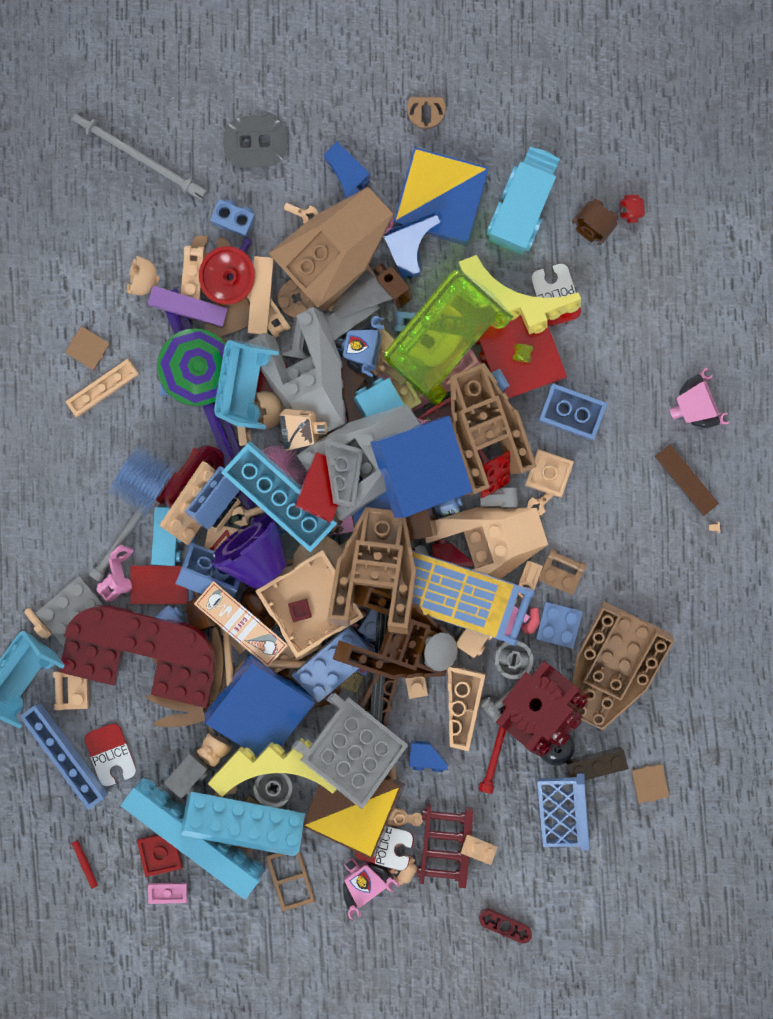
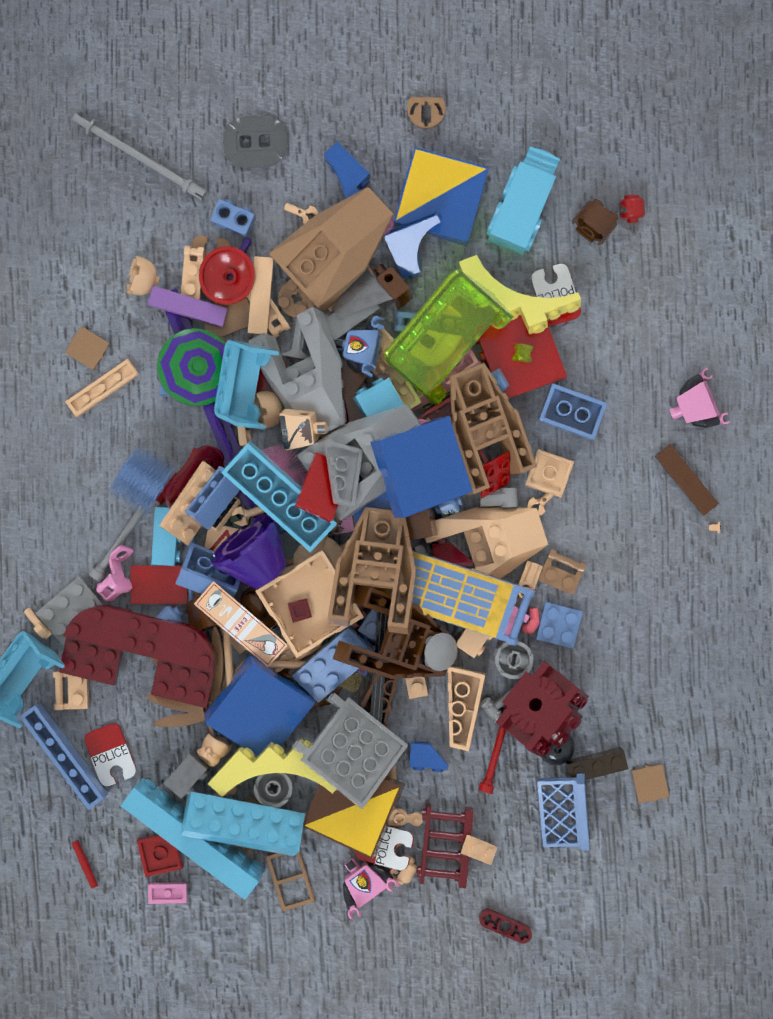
medium nougat wedge [573,601,674,730] -> none

